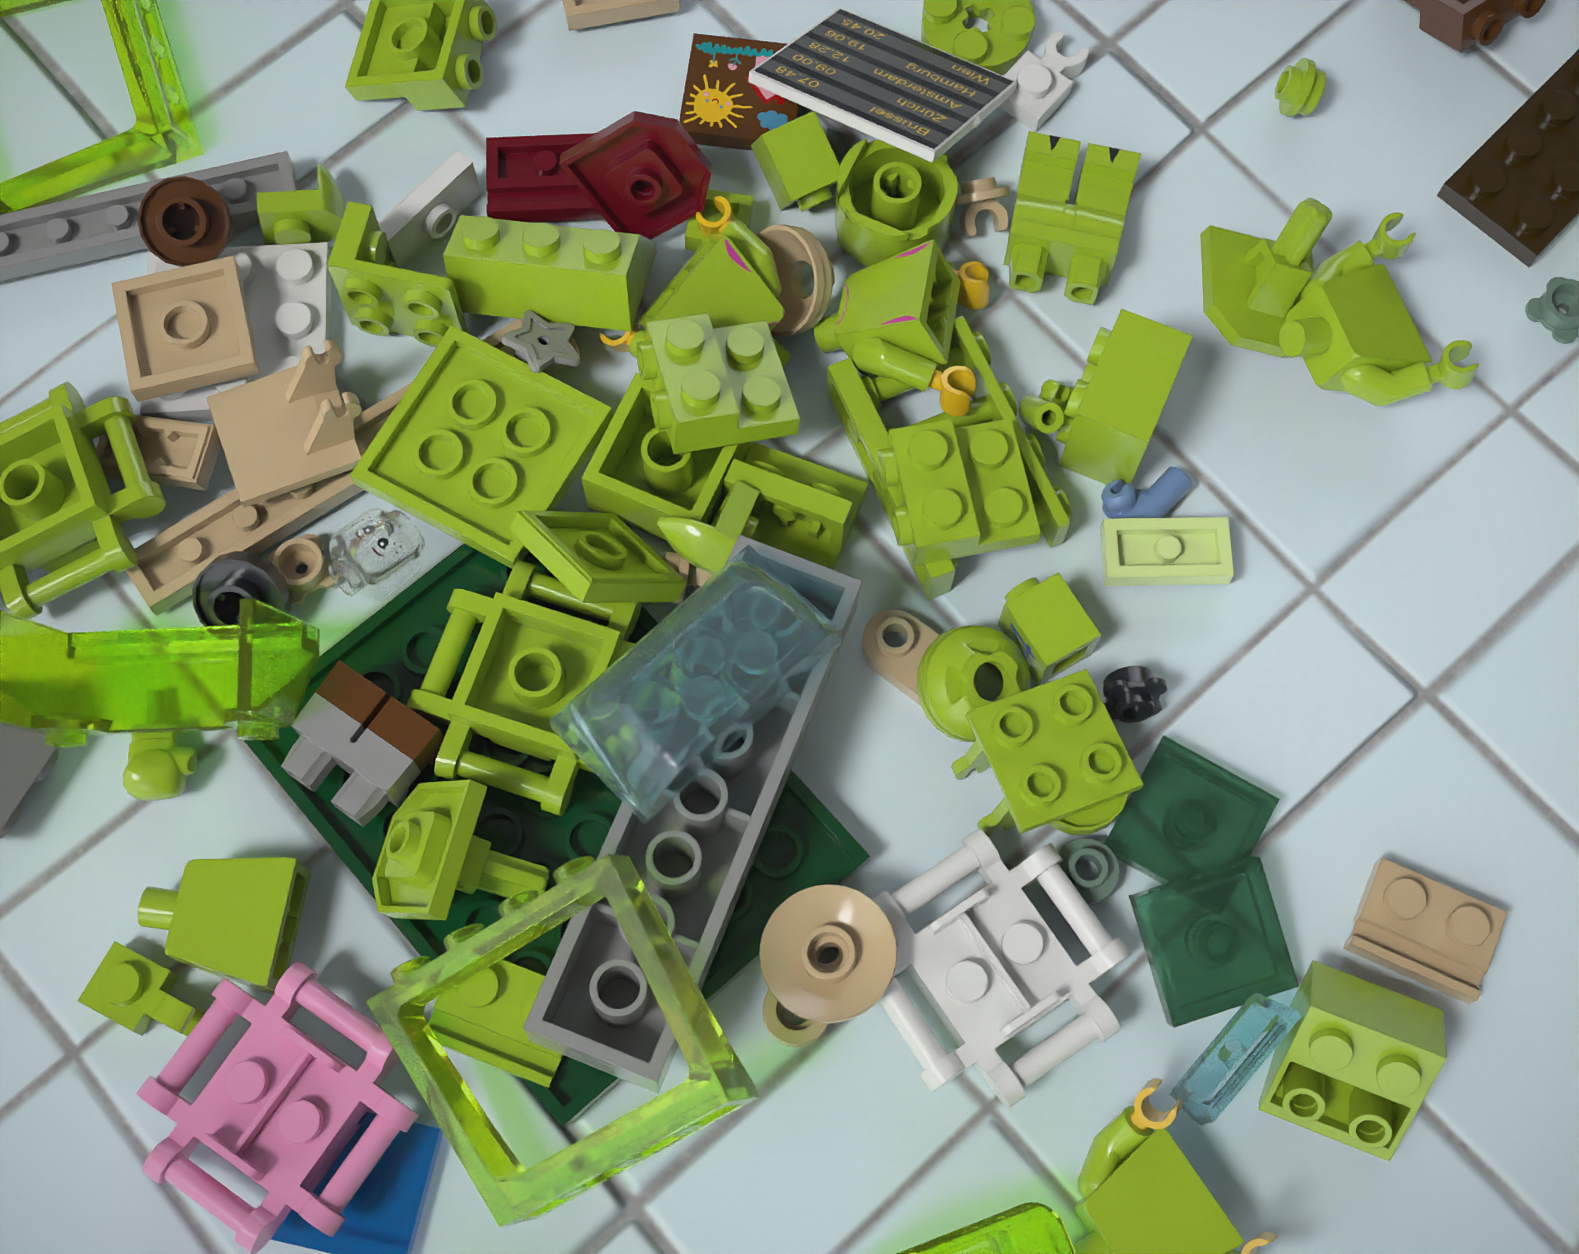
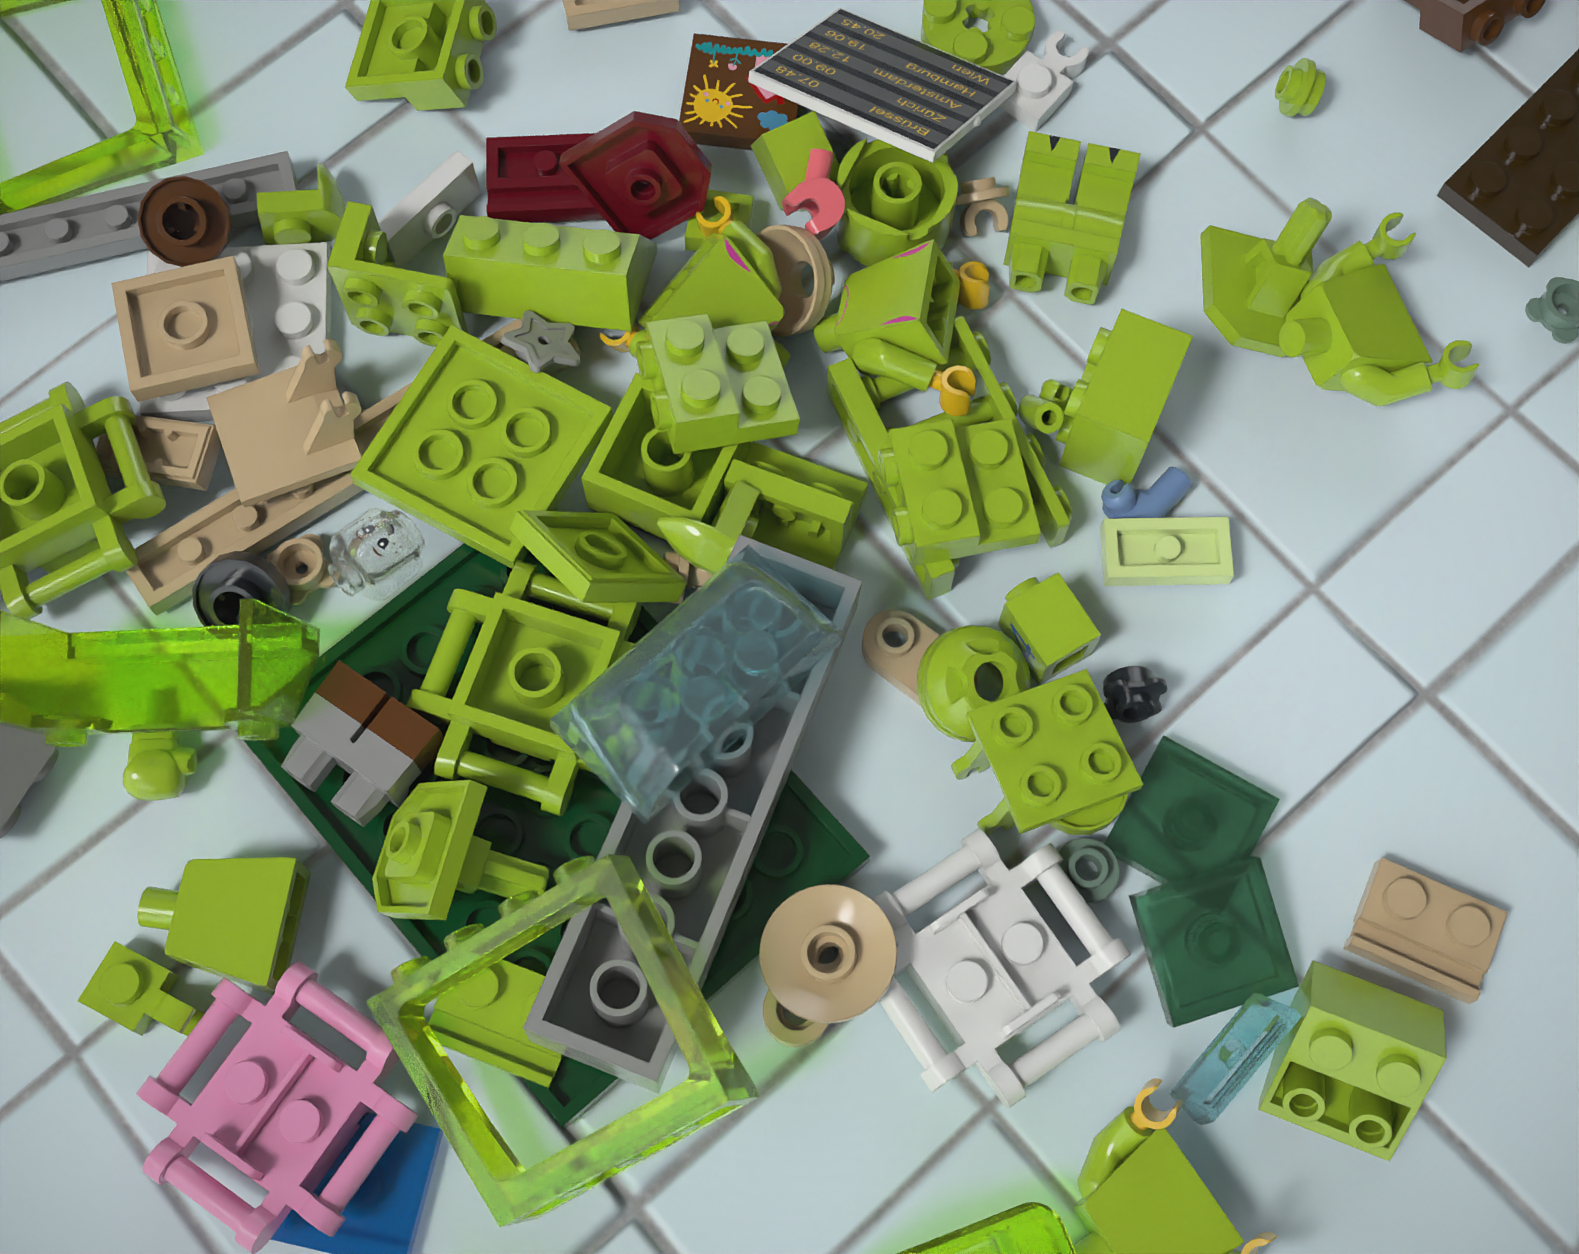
none -> coral piece [782,149,845,240]

